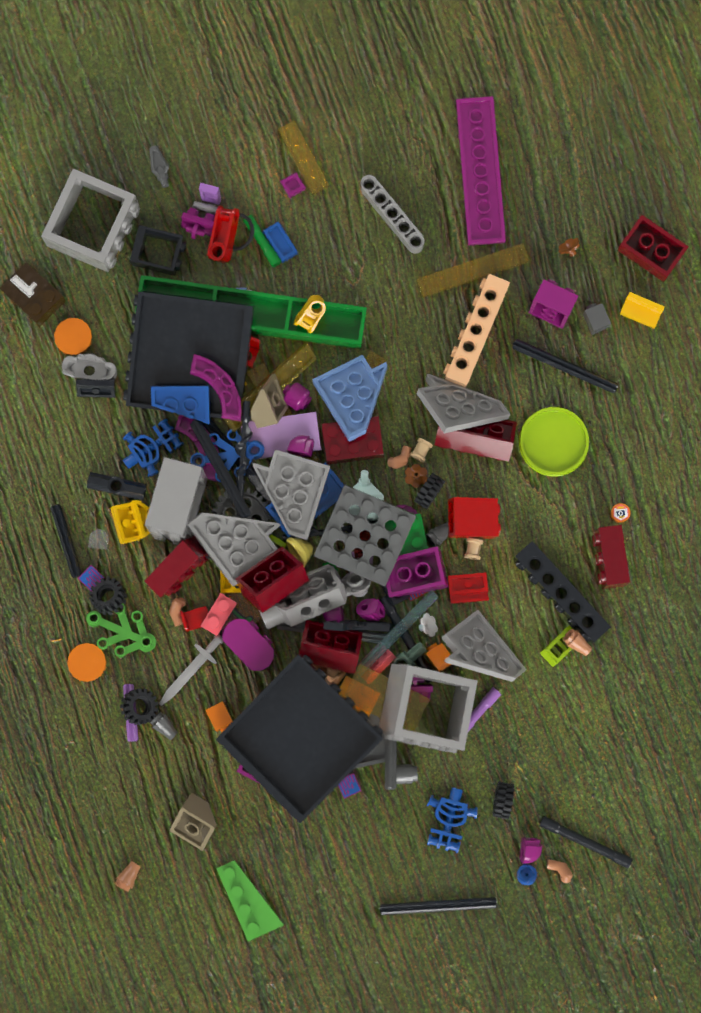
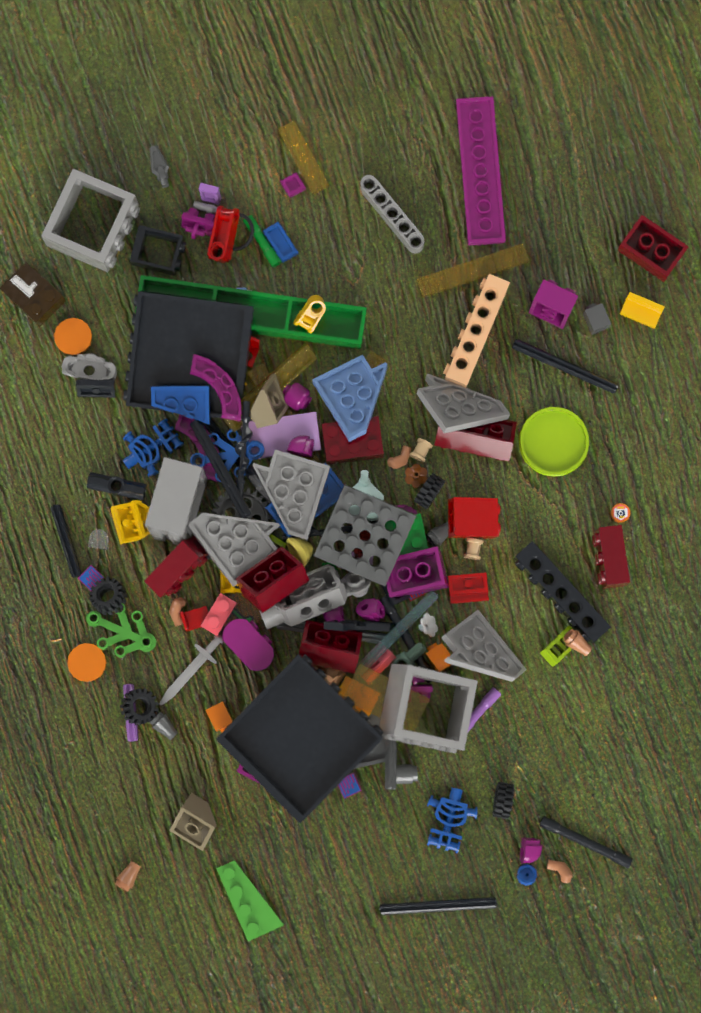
dark orange plant [559,238,580,257] -> none

